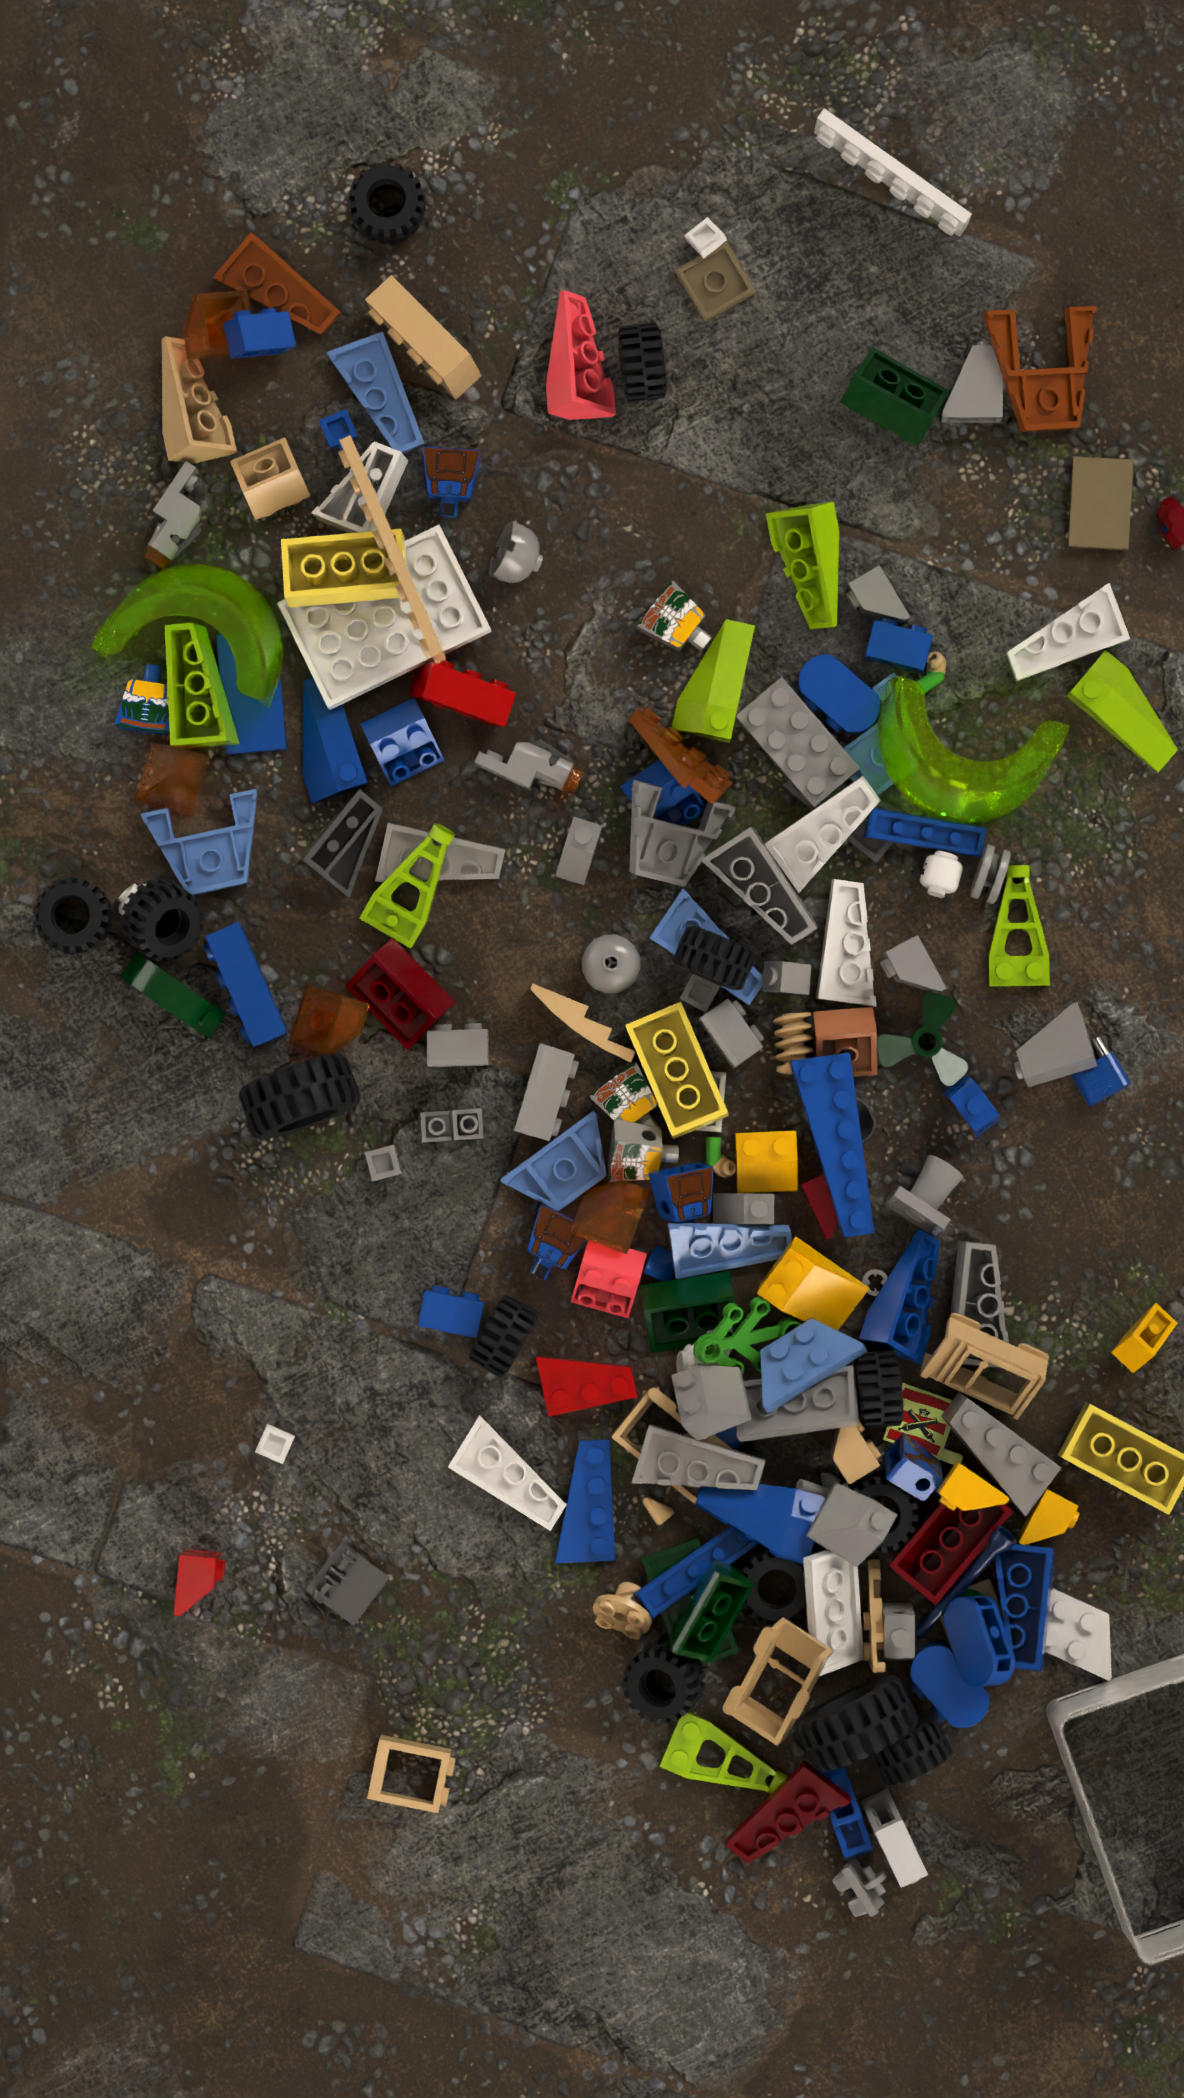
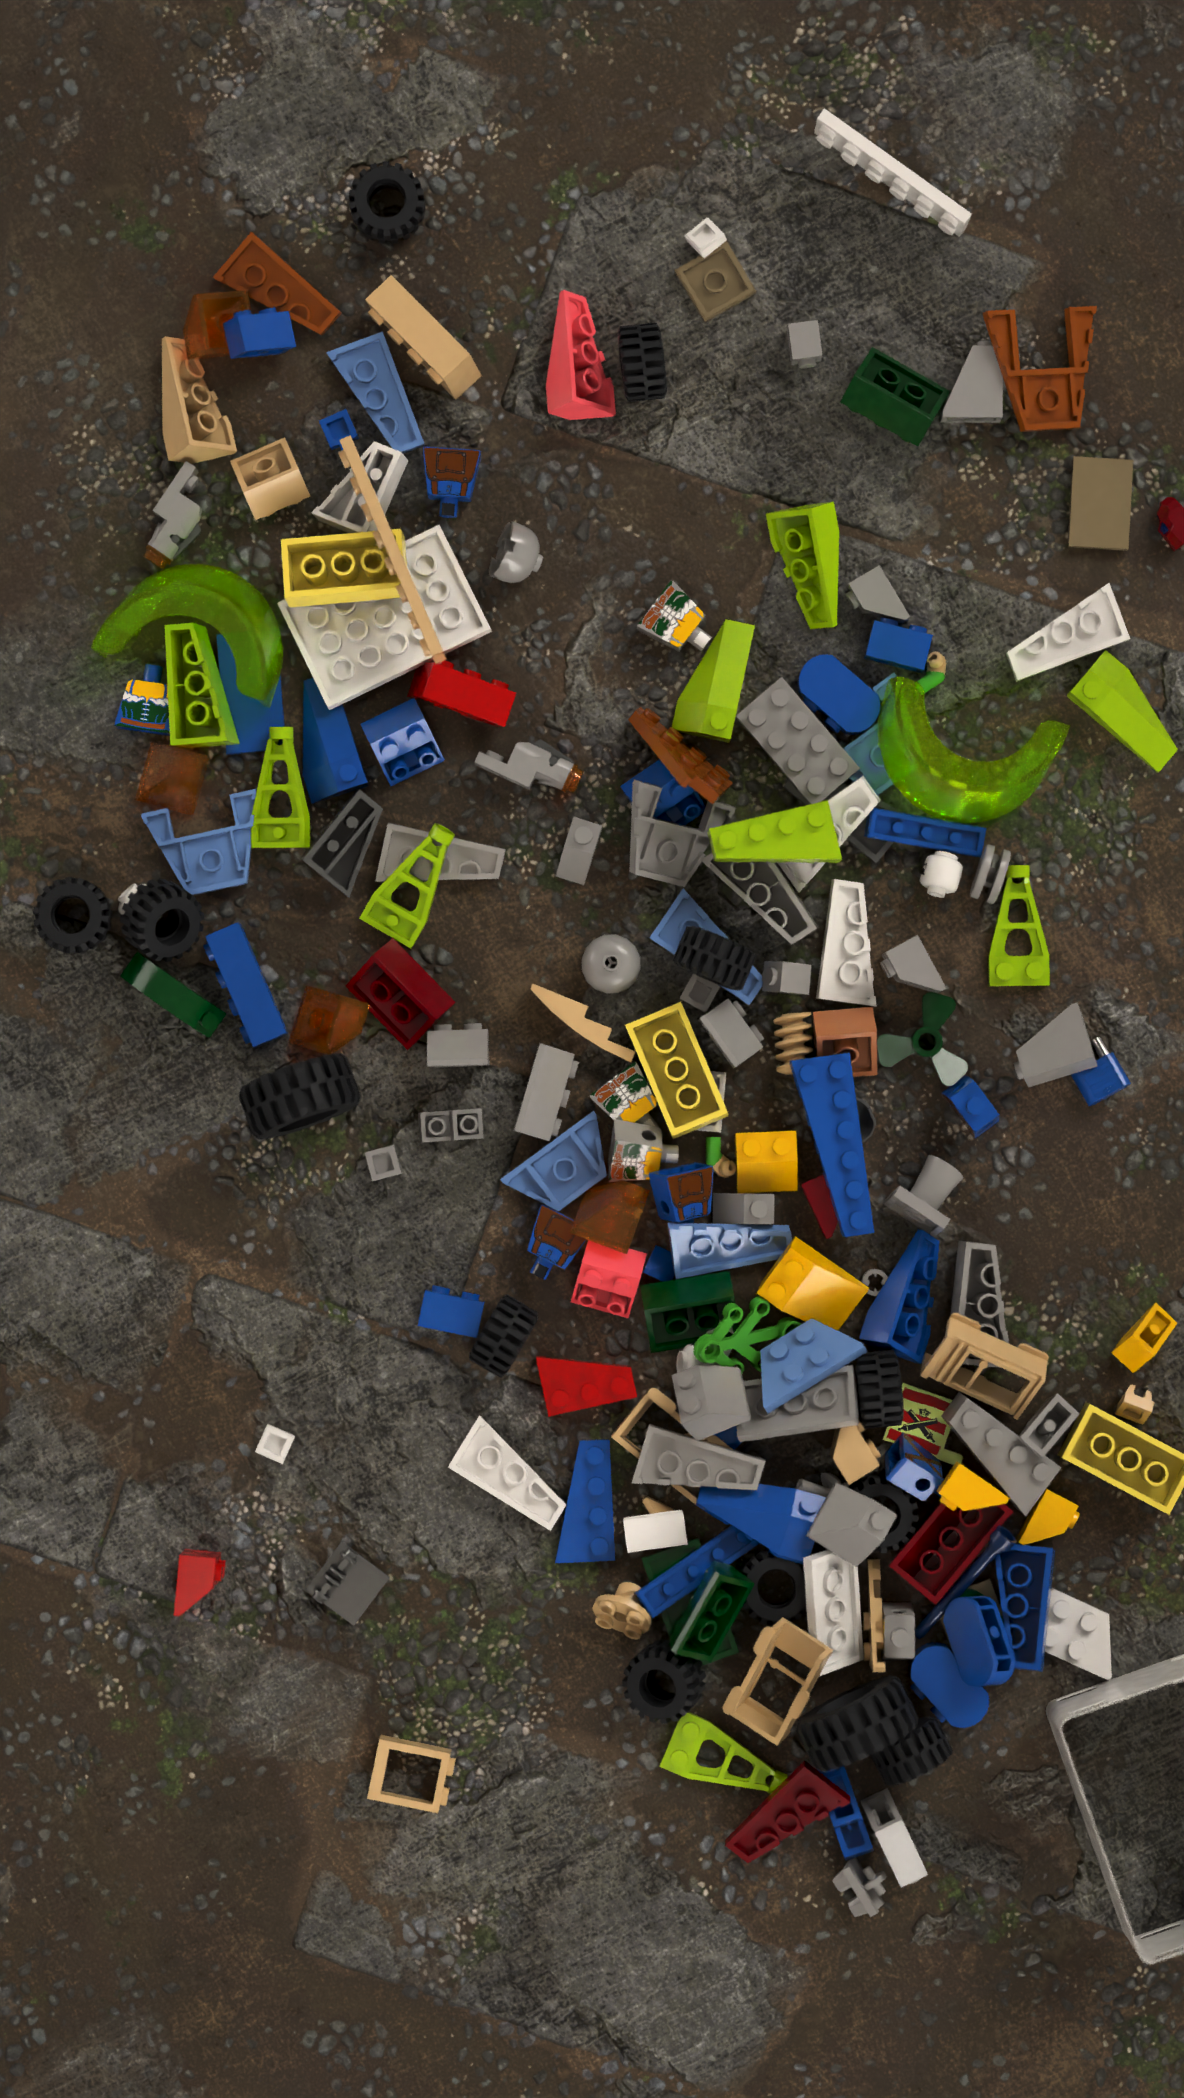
none -> lime plate [251,727,310,848]
none -> white panel [623,1510,688,1553]
none -> lime wedge [707,800,842,863]
none -> light grey brick [787,320,822,368]
none -> light grey slope [1019,1393,1080,1459]
none -> tan tile [1115,1385,1154,1425]

